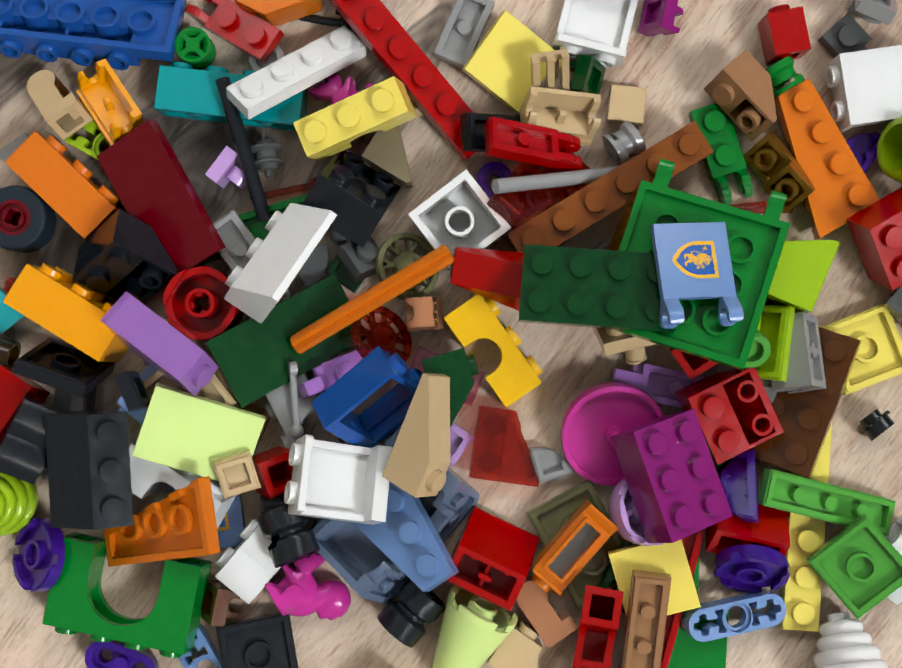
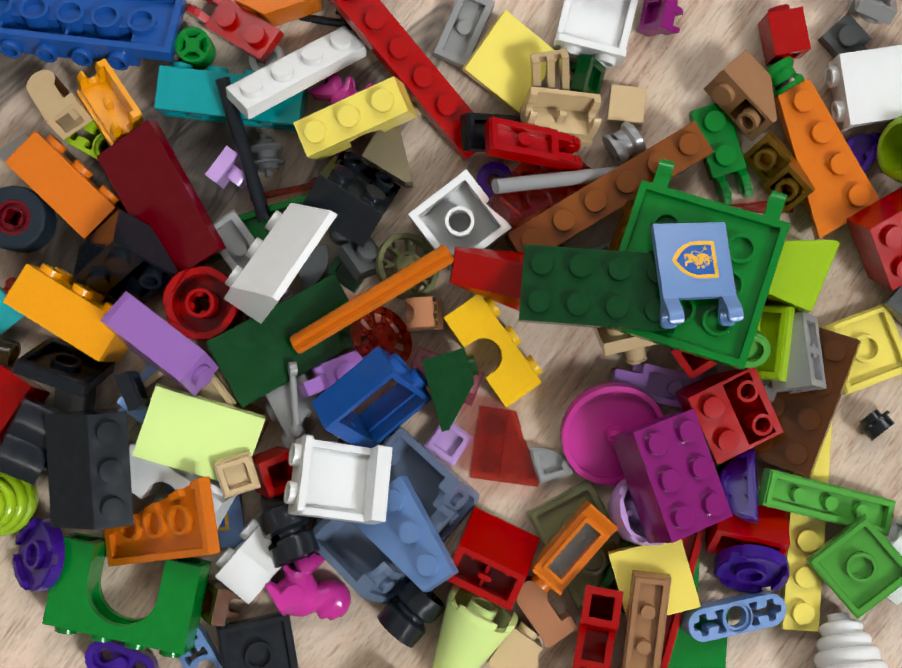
tan slope [382,373,451,498] -> none

